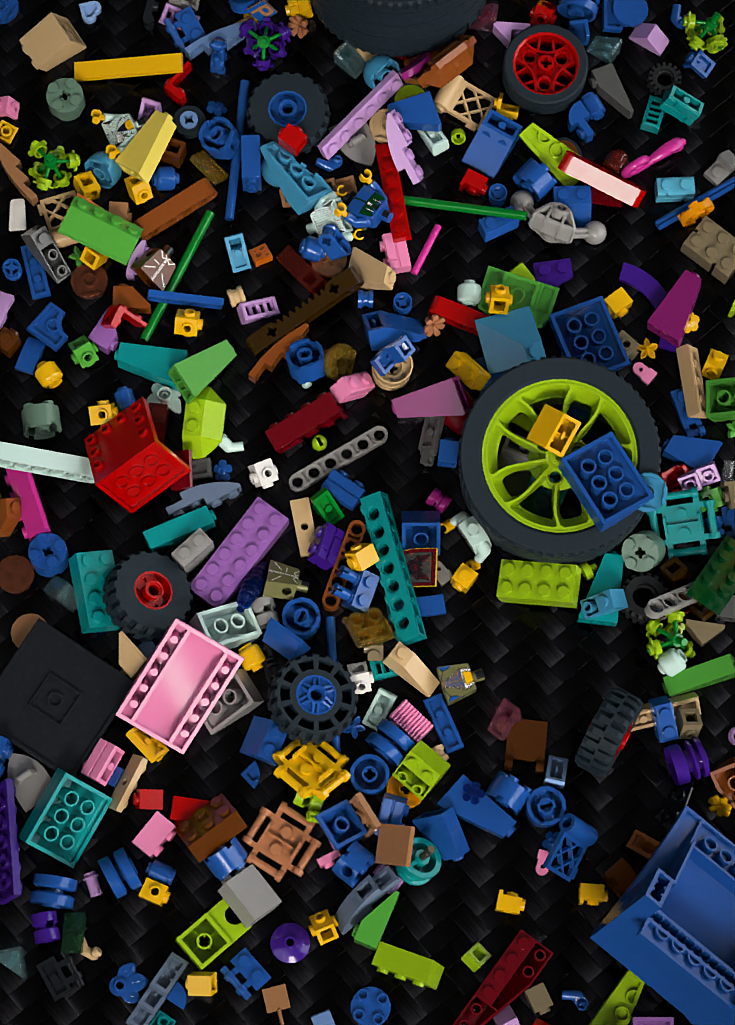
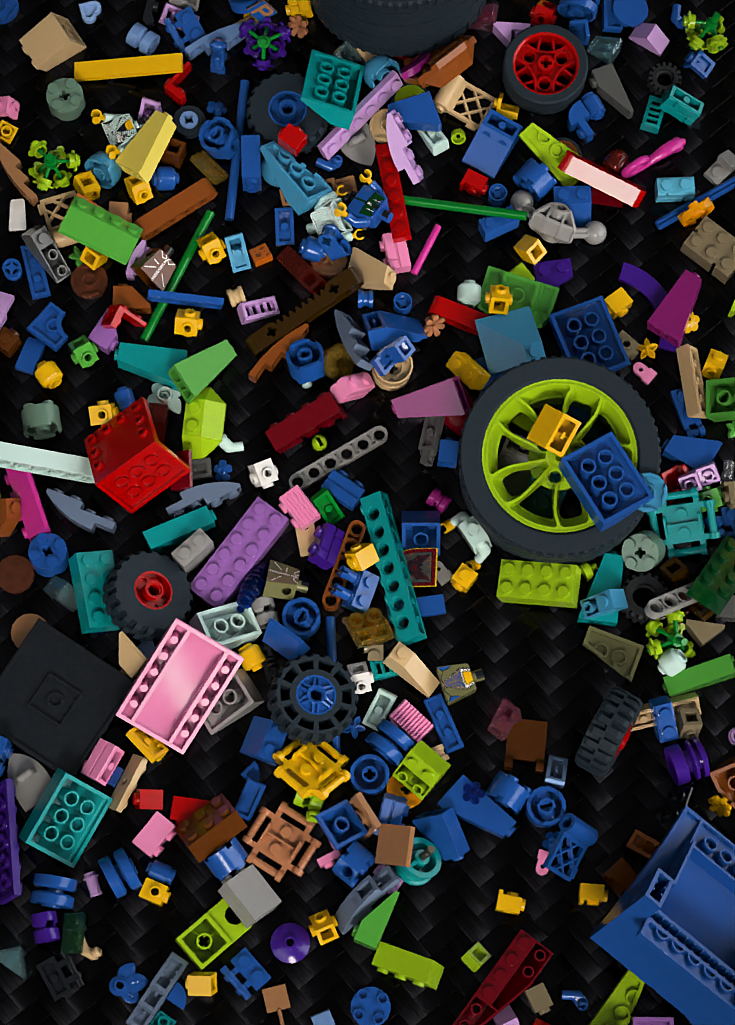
none -> sand blue slope [46,488,117,534]
none -> medium blue wheel [126,22,160,56]
none -> yellow brick [196,231,226,265]
none -> blue tile [235,777,267,822]
none -> blue slope [275,207,295,245]
none -> bright pink brick [278,485,321,531]
none -> teal slope [300,49,365,130]
none -> sand blue slope [334,309,373,371]
none -> yellow brick [514,234,547,265]
none -> olive wing [582,626,644,683]

